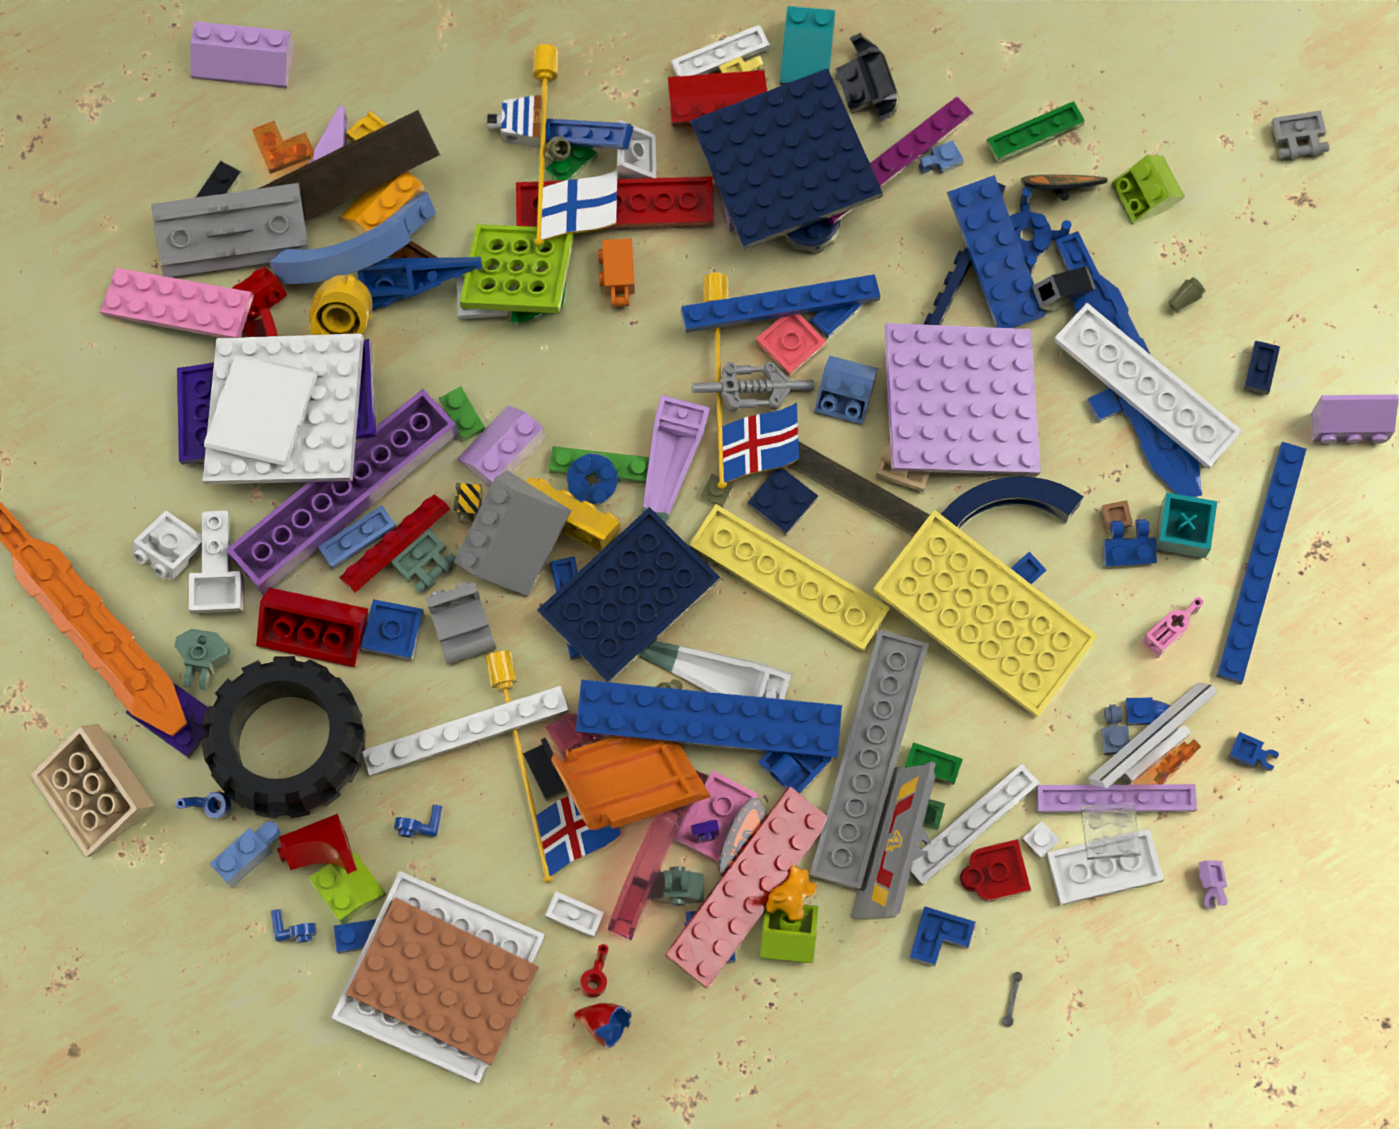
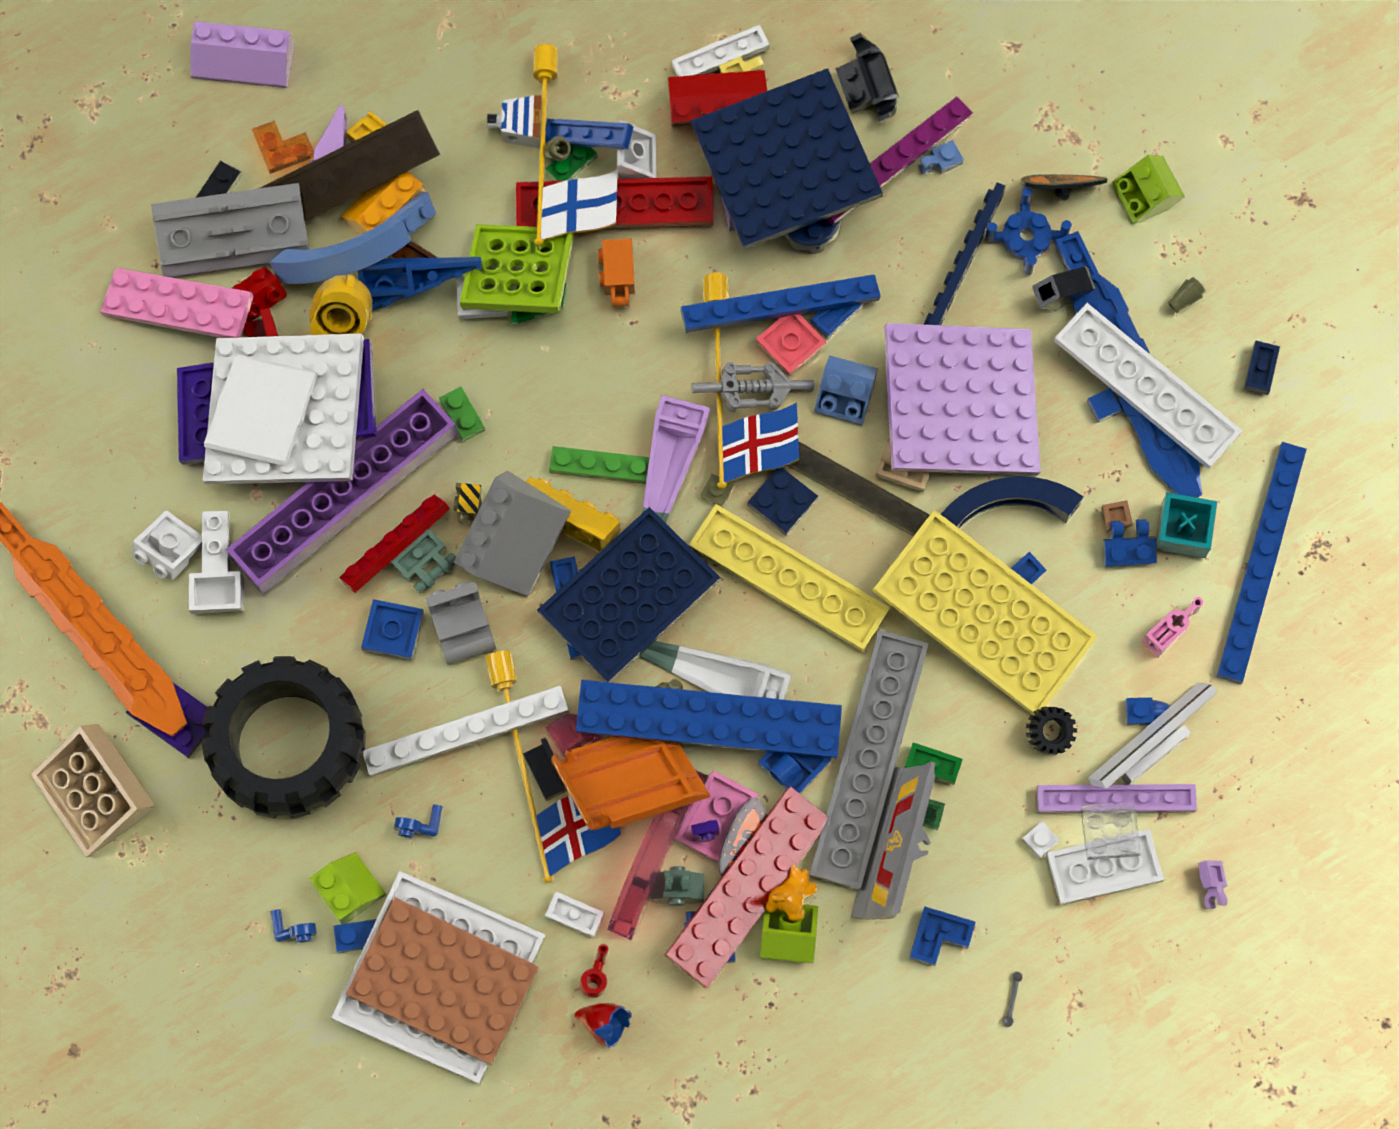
sand green hinge [174,629,232,690] -> none
blue plate [176,791,231,818] -> none
medium blue brick [210,821,280,888] -> none
red slope [256,587,368,667] -> none
red arch [277,813,357,874] -> none
medium blue plate [318,505,396,569] -> none
lavender slope [457,405,546,487] -> none
blue plate [567,453,618,504] -> none
teal slope [780,6,835,85] -> none
white plate [910,764,1039,886] -> none
blue plate [947,175,1046,328] -> none
red plate [960,839,1031,901] -> none
green plate [986,101,1085,163] -> none
sand blue plate [1101,704,1130,755] -> none
clear orange plate [1153,739,1201,784] -> none
blue plate [1228,732,1279,771] -> none
light grey plate [1271,110,1329,160] -> none
lavender slope [1311,394,1399,444] -> none
none -> black tyre [1026,707,1077,754]

